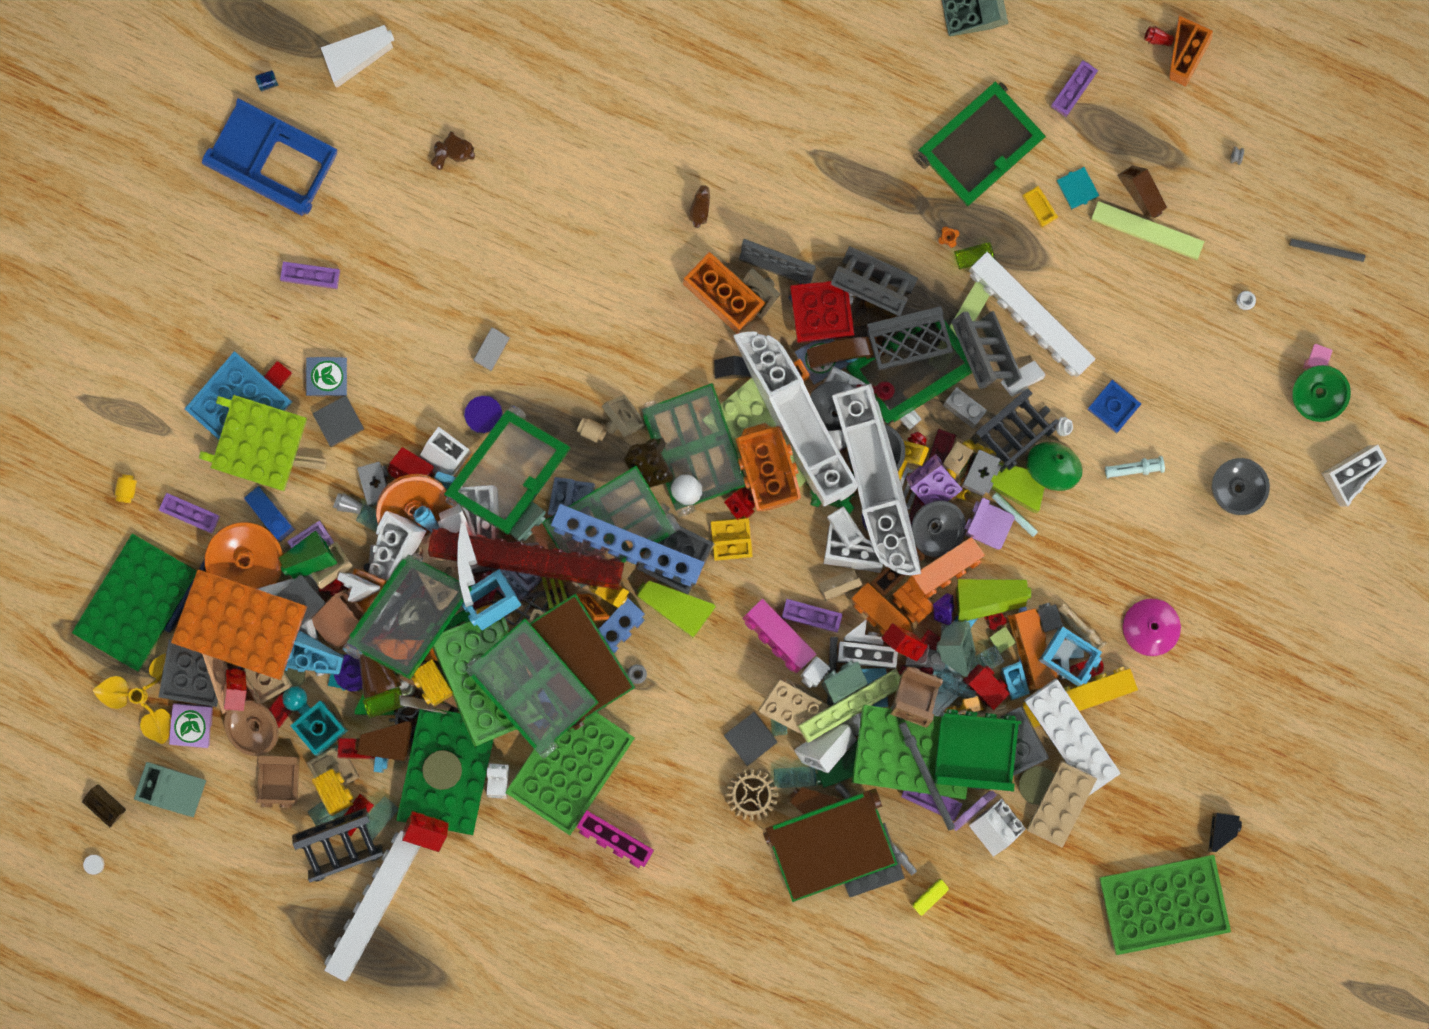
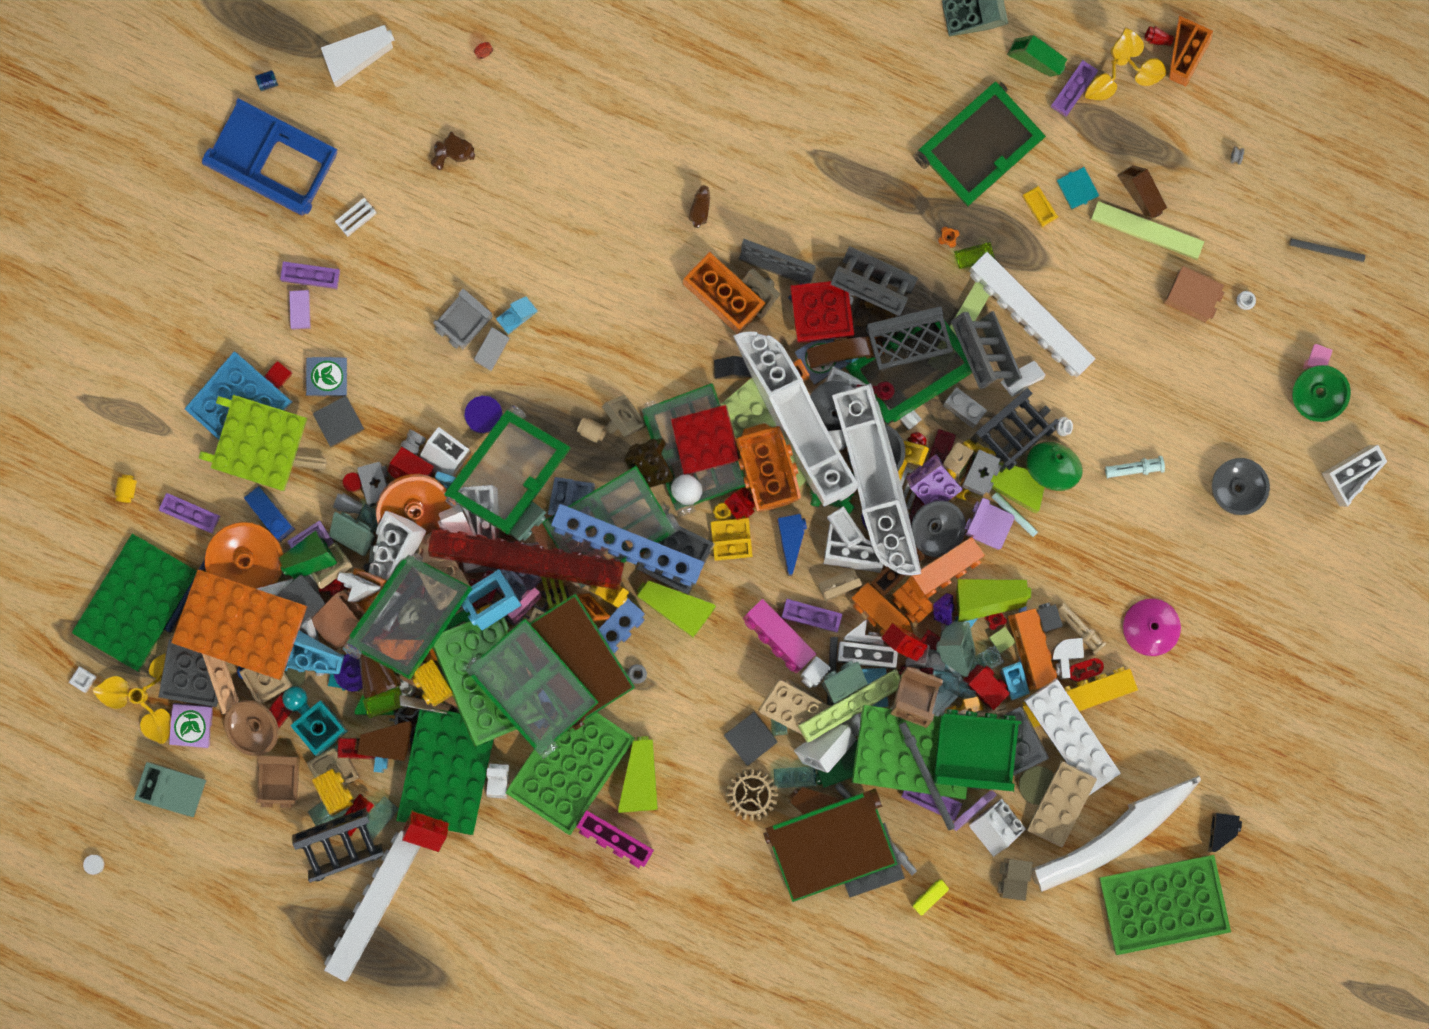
dark brown slope [82,784,126,828] -> none
red brick [223,669,247,711] -> none
medium azure cone [413,506,440,534] -> none
olive tile [422,750,462,790] -> none
white slope [457,523,477,607] -> none
medium azure window [1039,627,1102,686] -> none
blue plate [1087,380,1141,434] -> none
none -> white tile [69,666,97,693]
none -> lavender tile [289,290,311,330]
none -> sand green slope [329,511,376,557]
none -> white tile [335,198,377,237]
none -> red tile [343,472,362,492]
none -> light grey wheel [400,429,426,455]
none -> light grey panel [433,289,493,350]
none -> clear red tile [474,42,493,59]
none -> medium azure slope [496,296,538,335]
none -> bright pink plate [507,587,542,624]
none -> lime slope [618,736,658,813]
none -> red plate [671,405,740,475]
none -> yellow plate [713,502,731,520]
none -> blue slope [777,514,807,576]
none -> dark tan brick [997,858,1033,901]
none -> green slope [1007,35,1068,77]
none -> white slope [1031,776,1201,892]
none -> yellow plant [1084,27,1167,101]
none -> nougat brick [1164,266,1225,322]

